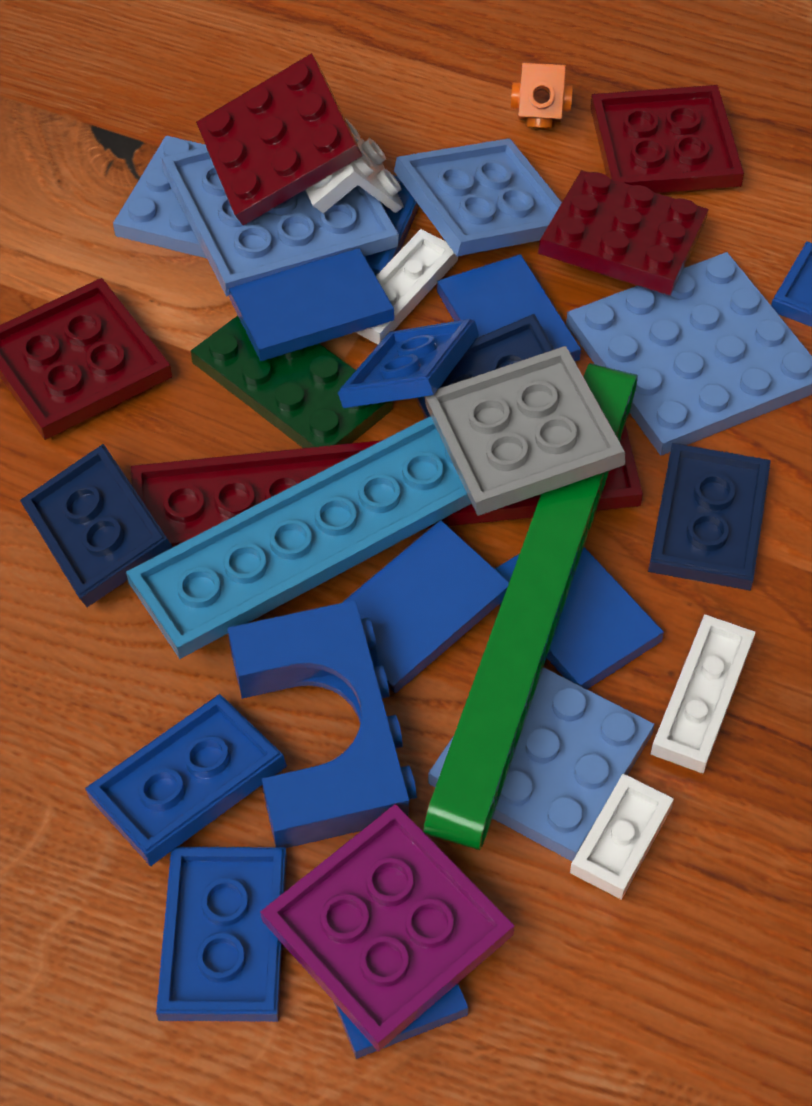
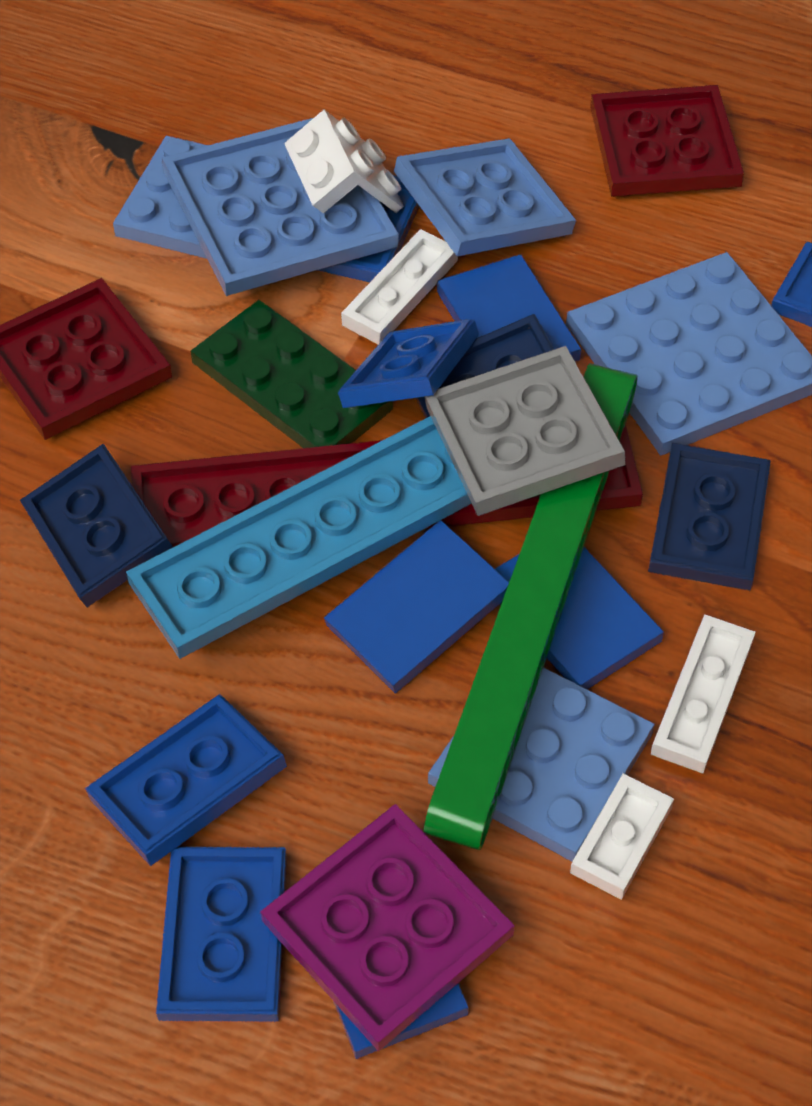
dark red plate [196,53,363,225] -> none
blue arch [227,600,417,848] -> none
blue tile [229,248,394,361] -> none
orange brick [511,63,573,129] -> none
dark red plate [538,170,709,296] -> none

